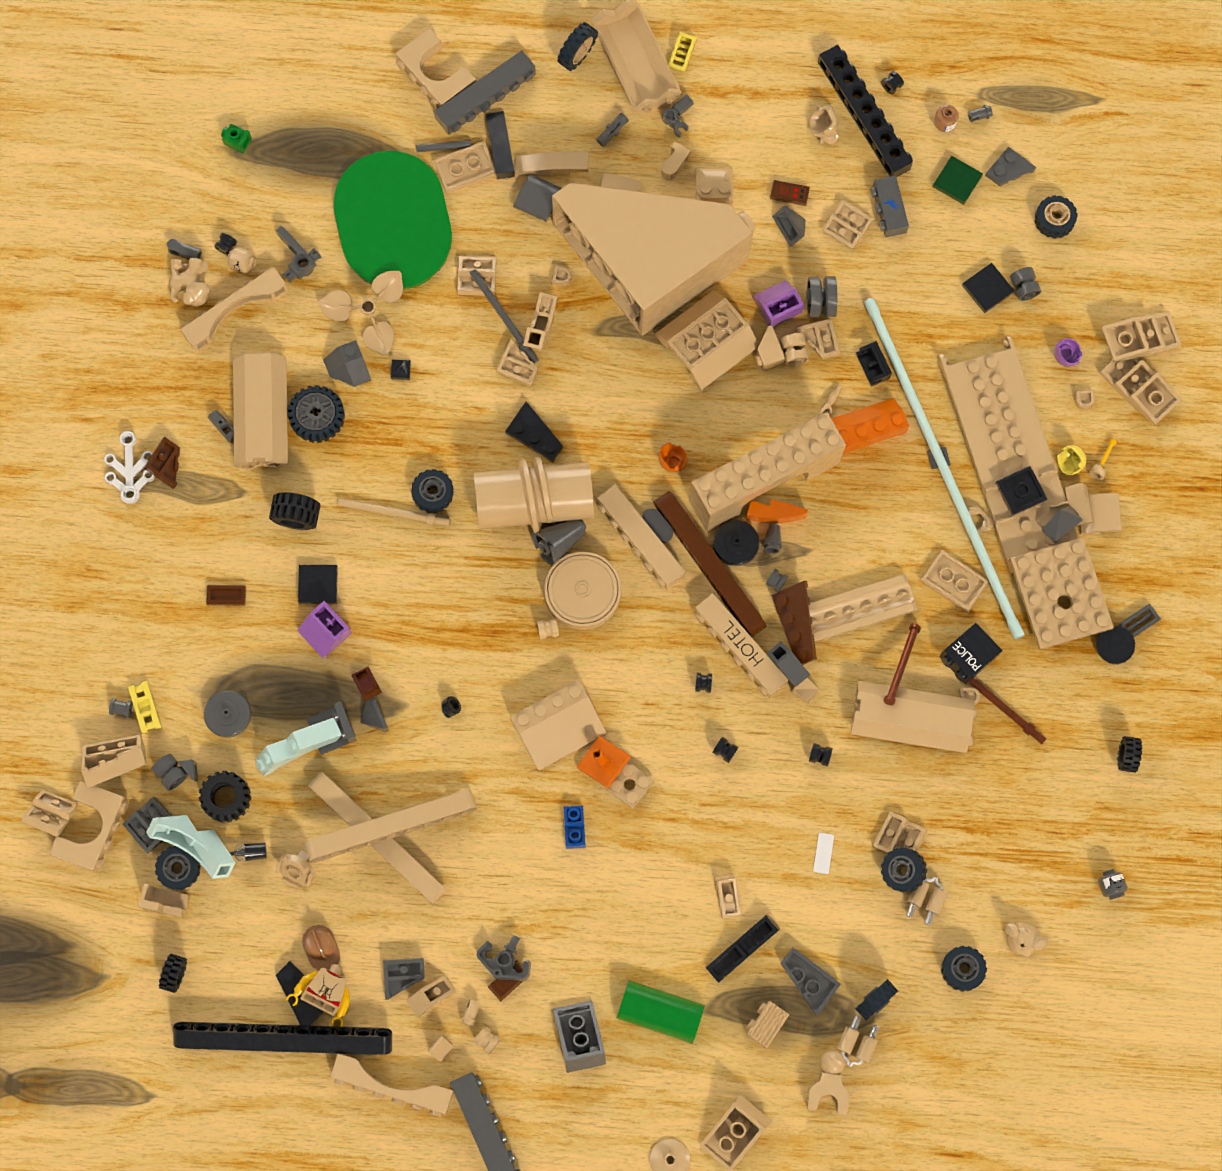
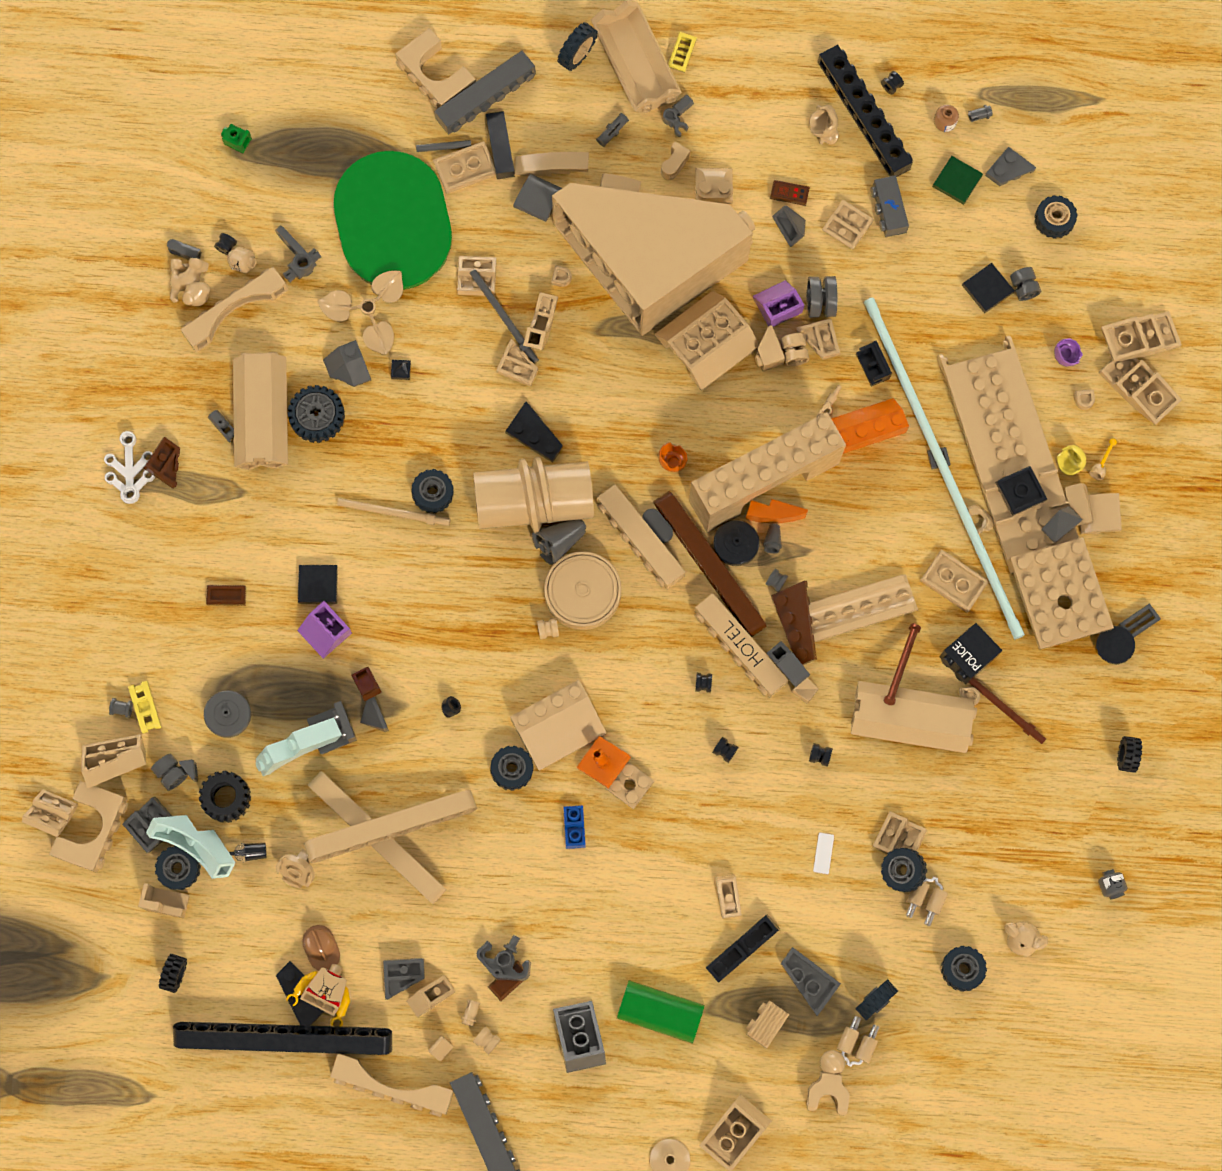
black tyre [269,492,321,530] -> none
none -> black wheel [490,746,534,791]

